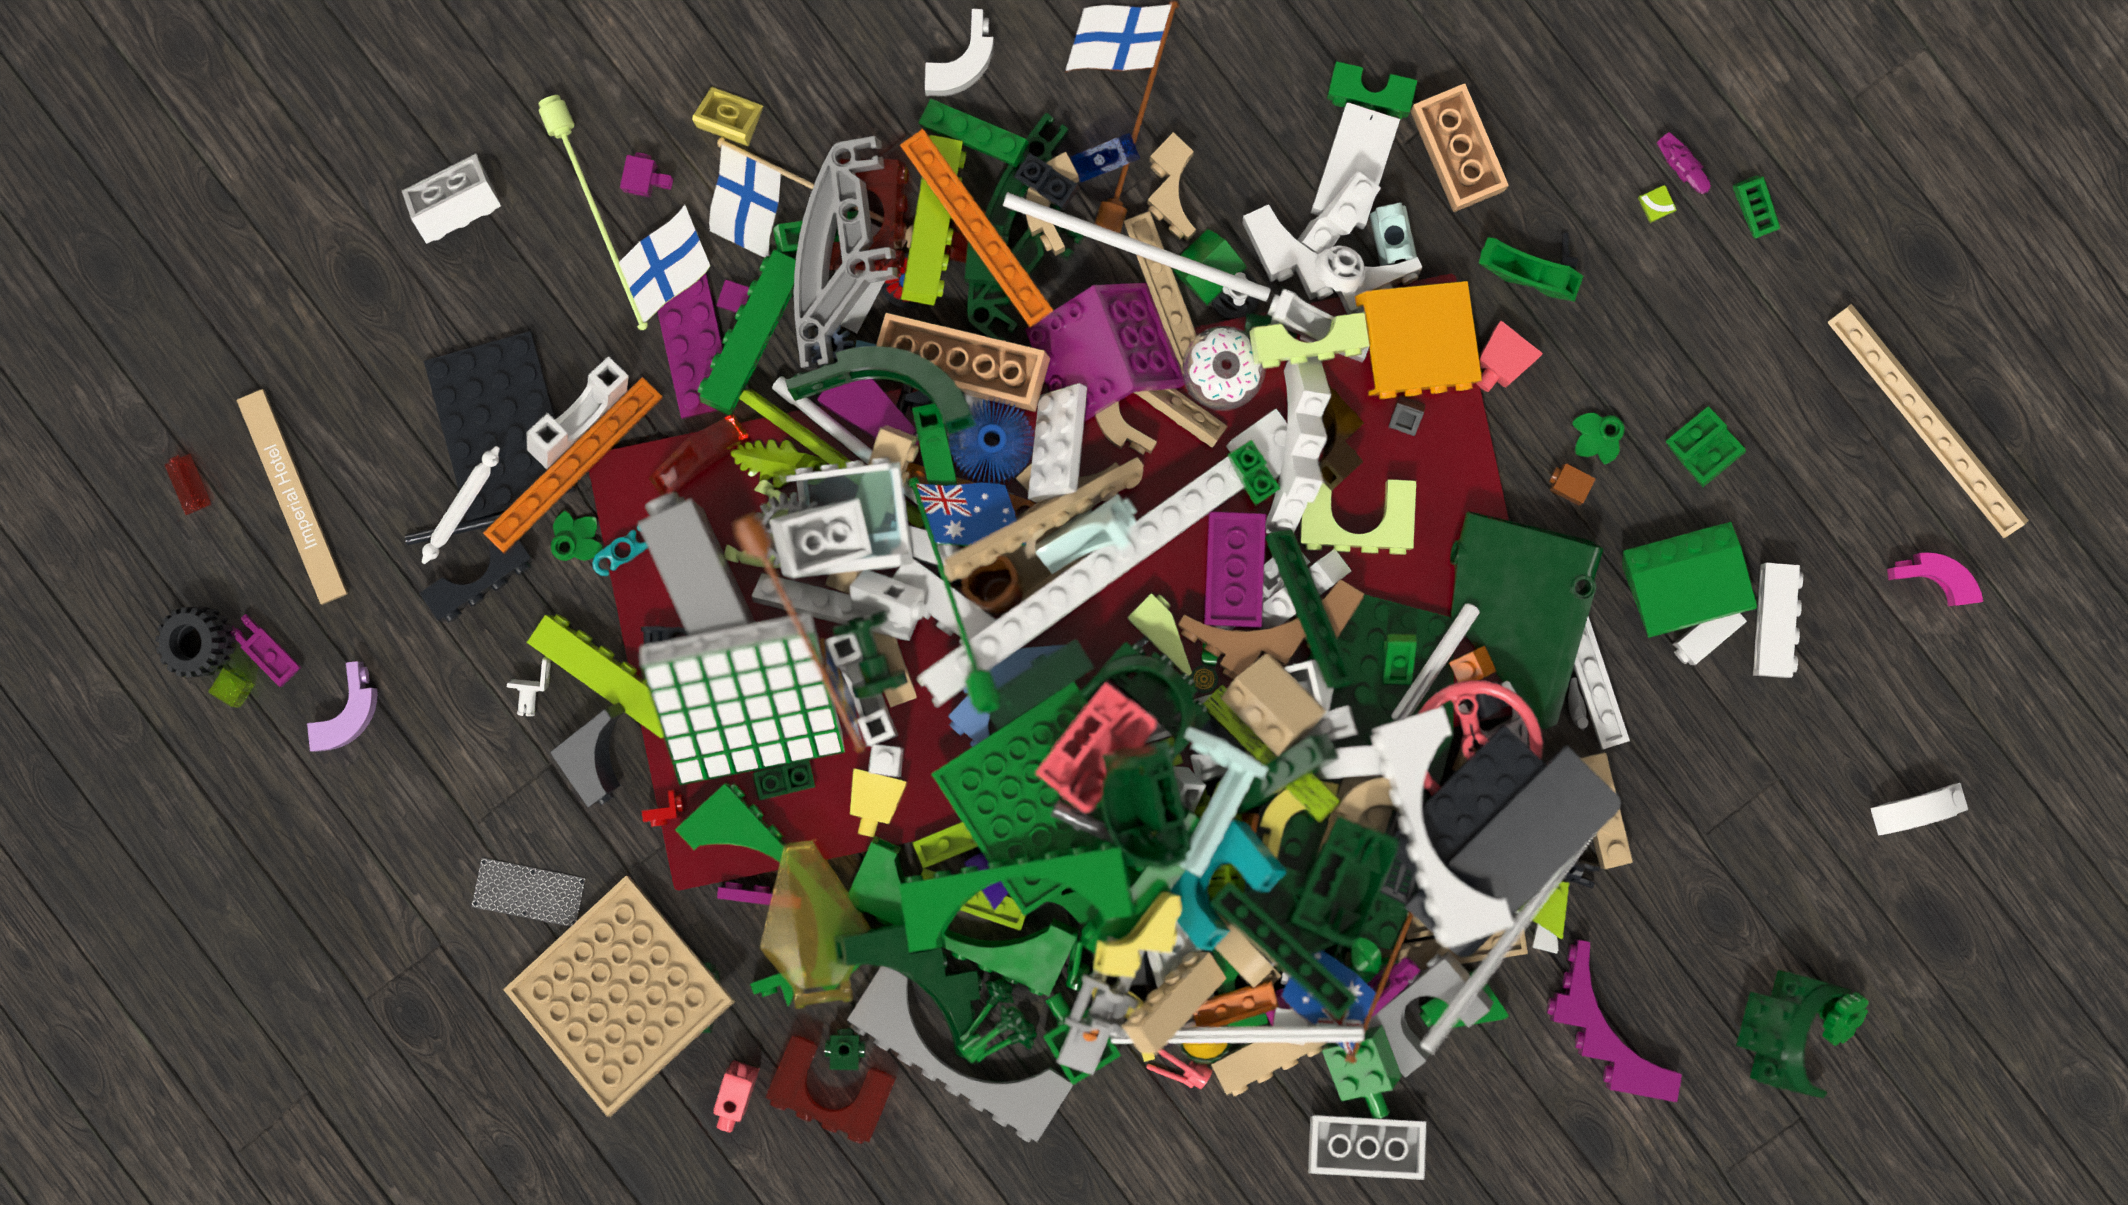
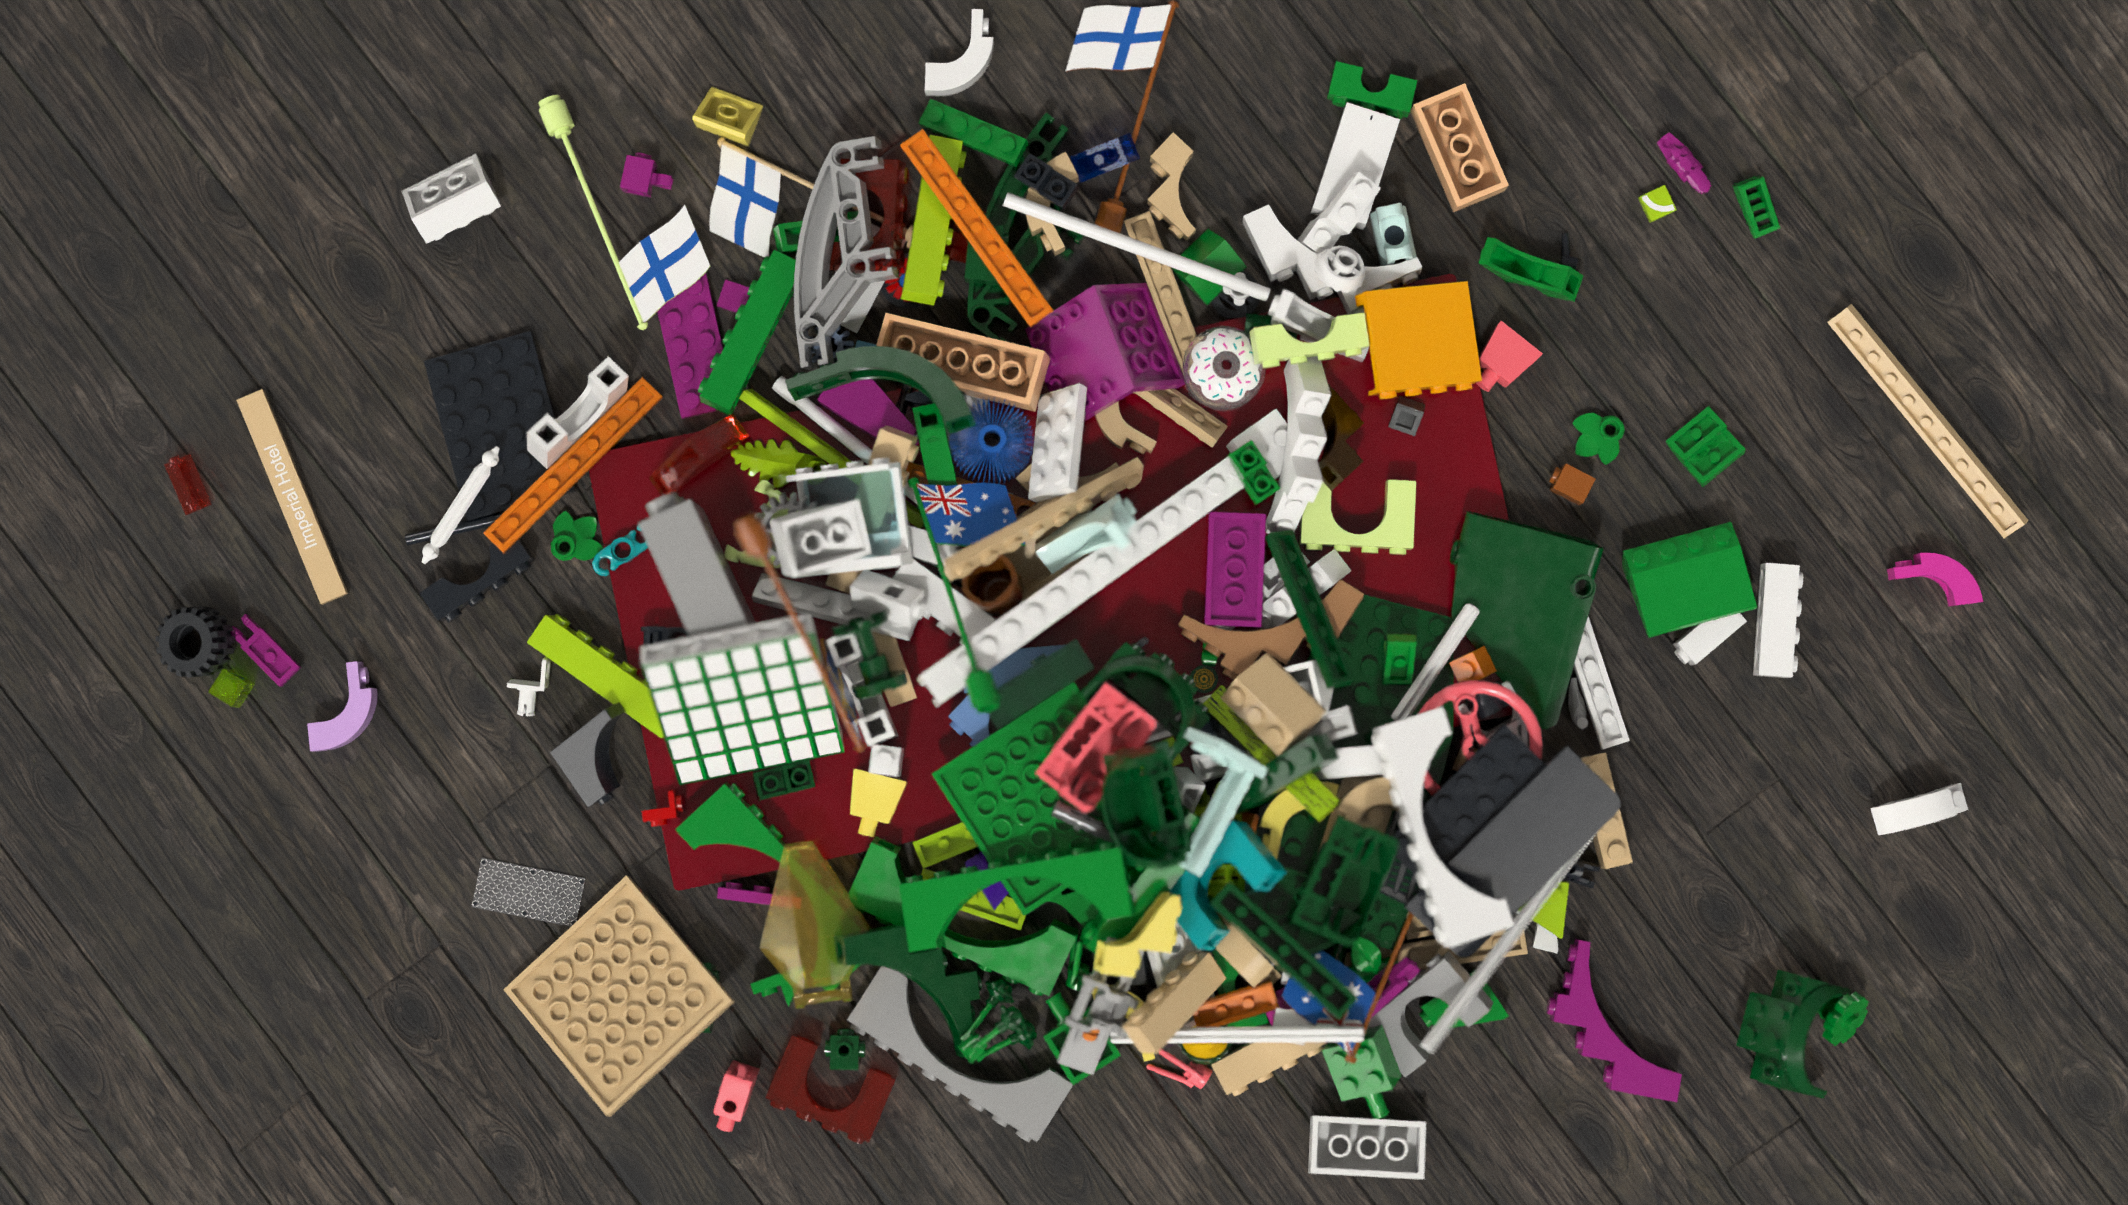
yellowish green slope [1127,594,1192,676] -> none

